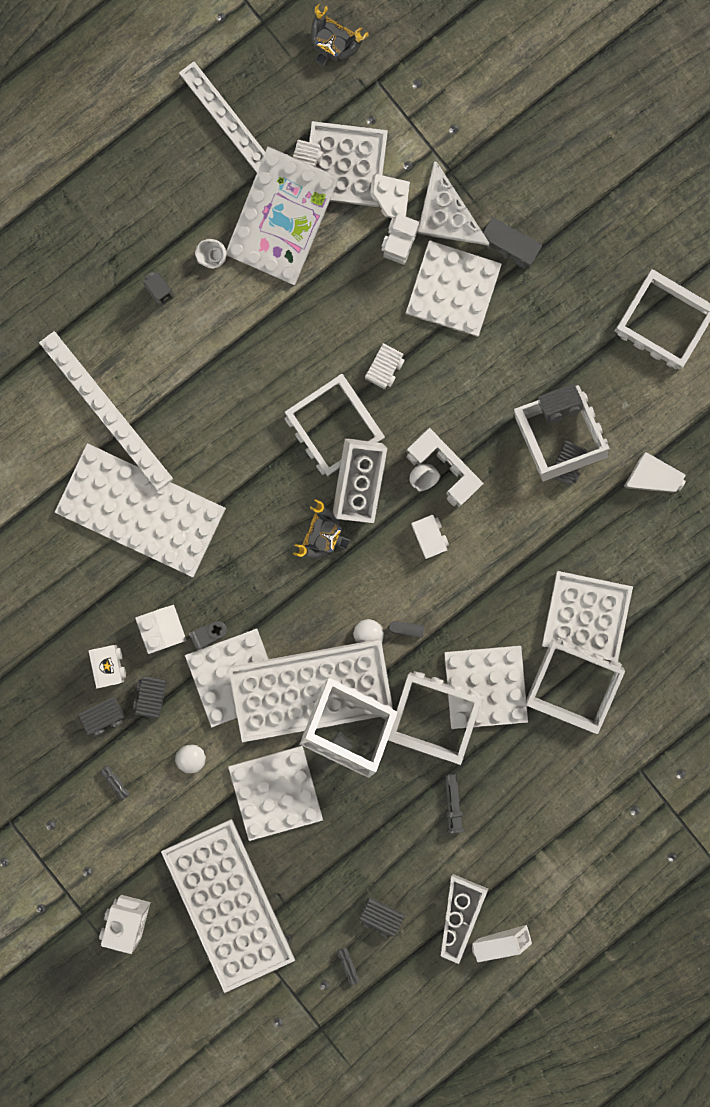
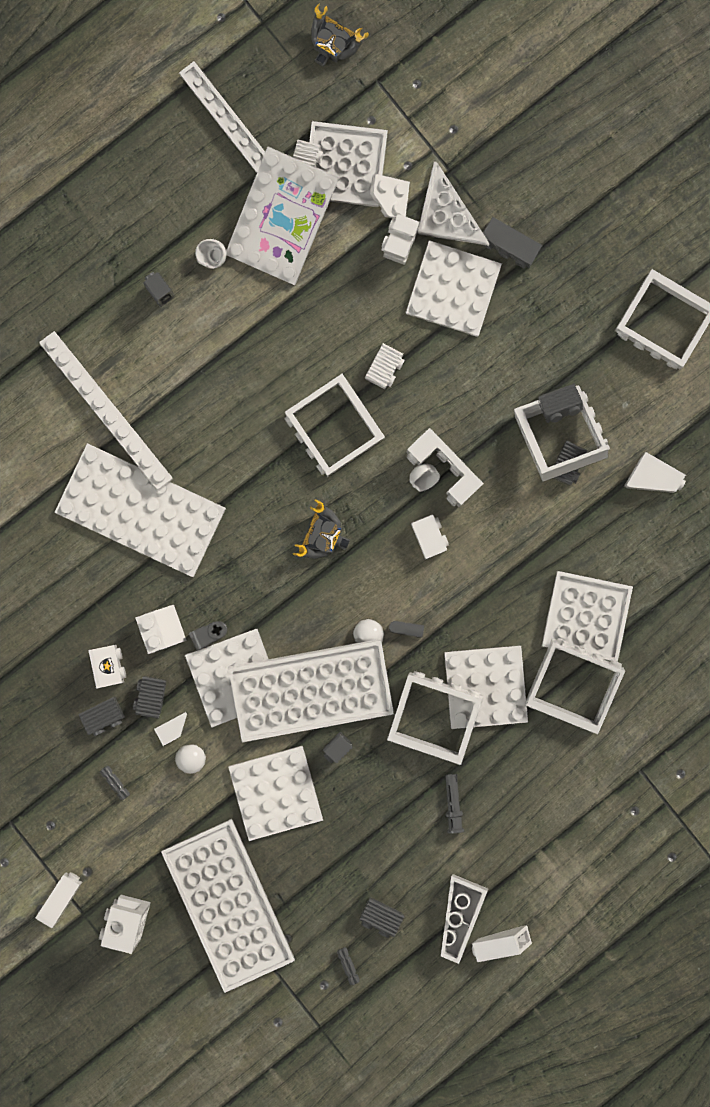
white window [300,678,397,778] -> none
white brick [333,438,387,523] -> none
none -> white slope [36,872,82,928]
none -> white tile [154,712,187,746]

